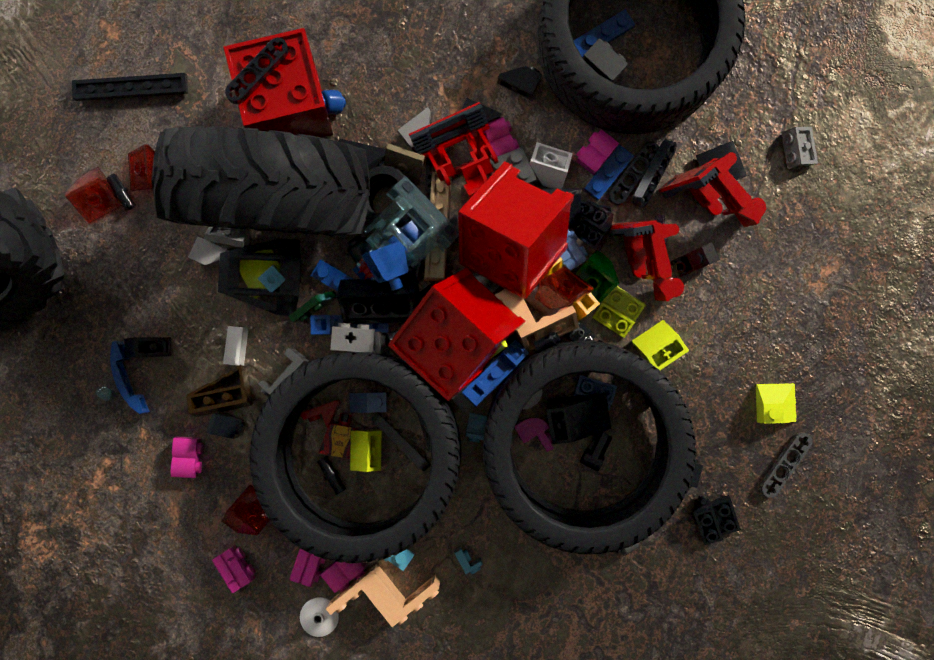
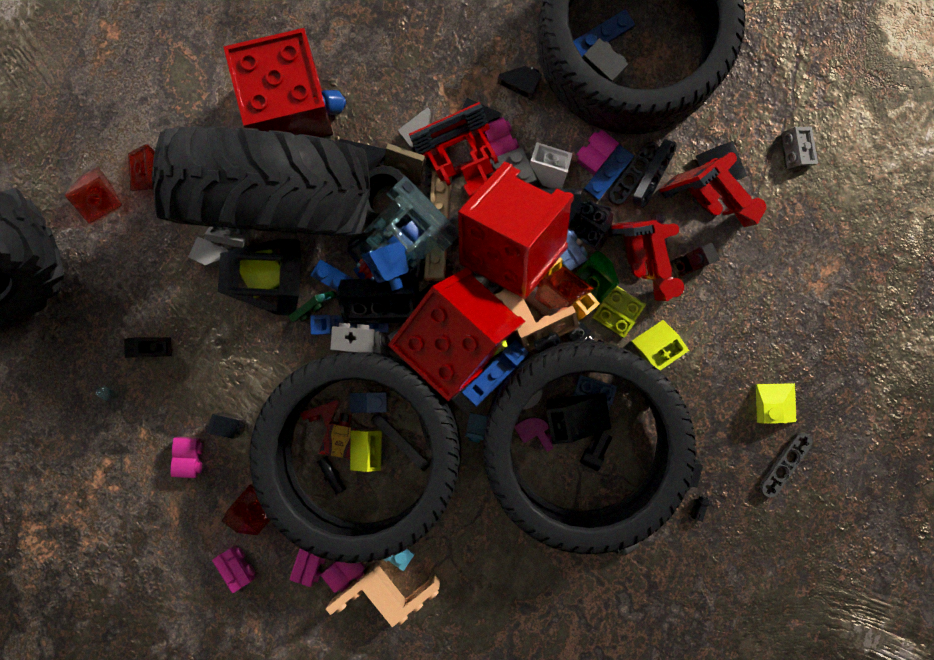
black plate [72,73,188,101] -> none
black axle [106,173,136,211] -> none
blue slope [110,341,150,414] -> none
dark brown wedge [186,364,253,417] -> none
white panel [223,326,249,366] -> none
black beam [225,37,289,104] -> none
medium azure bracket [258,264,285,292] -> none
dark grey panel [258,348,310,397] -> none
white dish [300,597,339,637] -> none
medium azure bracket [454,547,483,574] -> none
black slope [693,495,741,545] -> none

